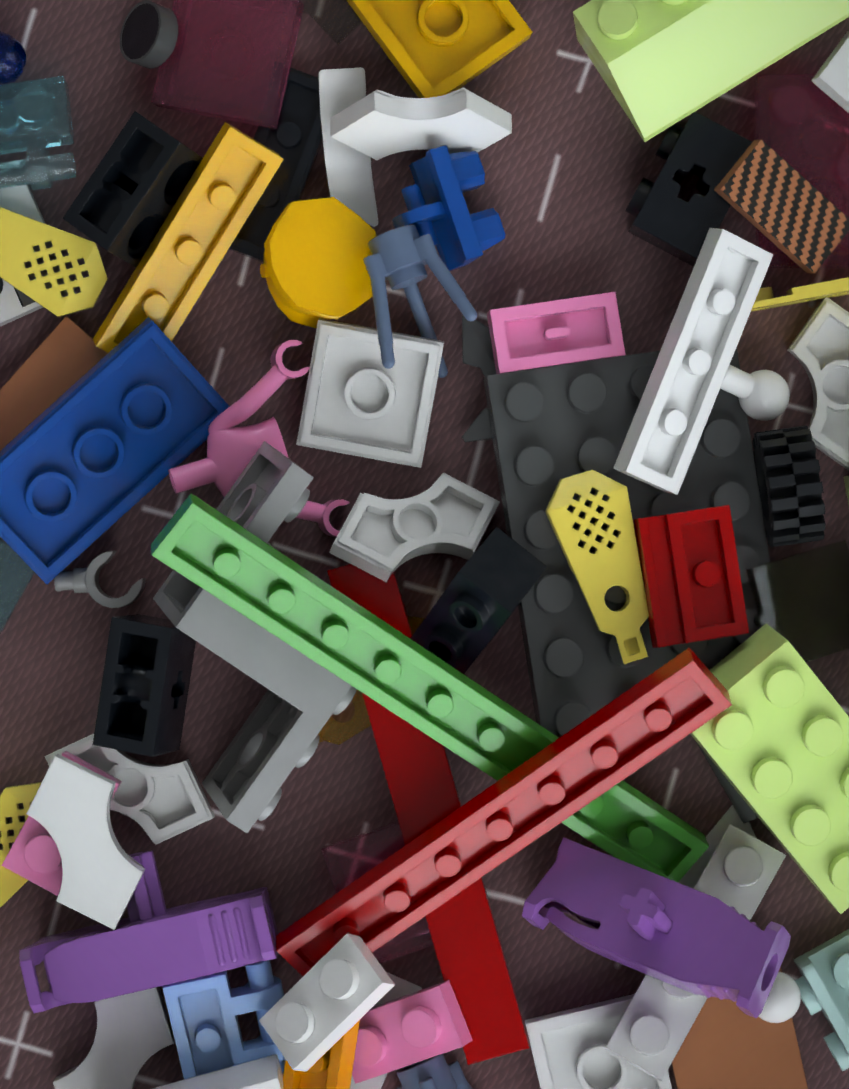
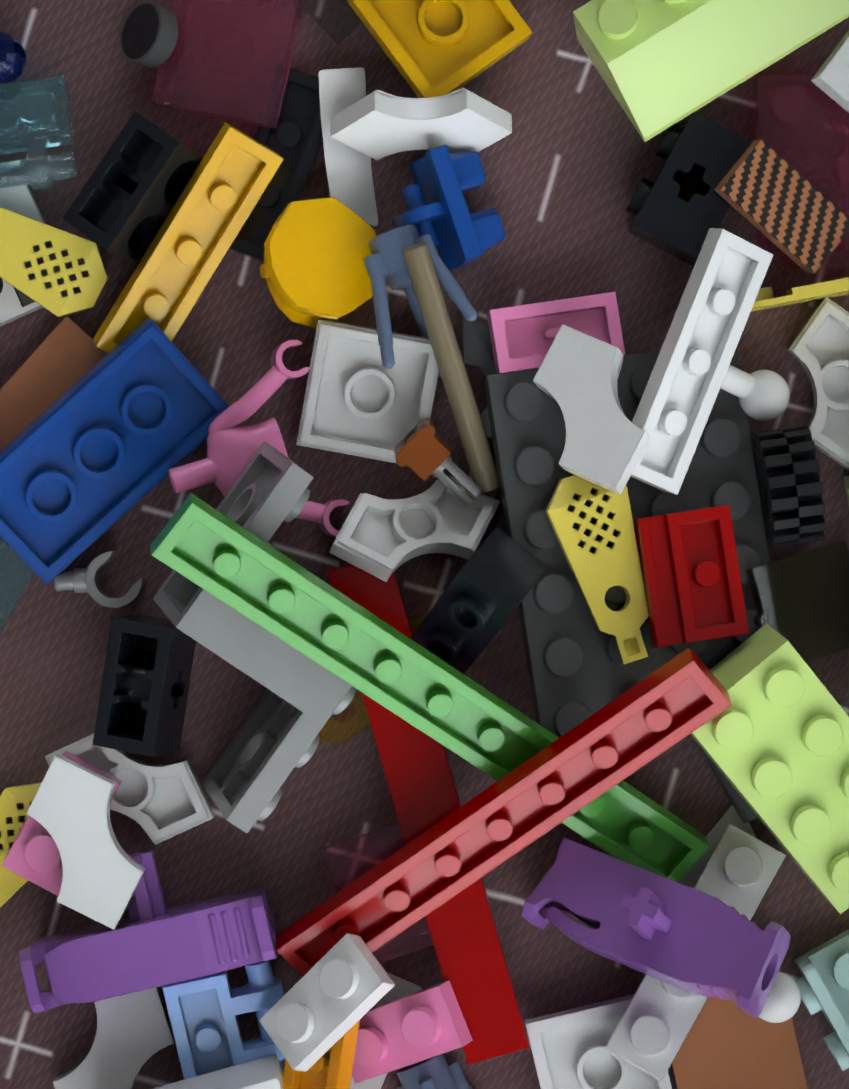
none -> dark orange piece [394,418,481,505]
none -> dark tan bar [402,242,499,493]
none -> white tile [533,324,651,495]

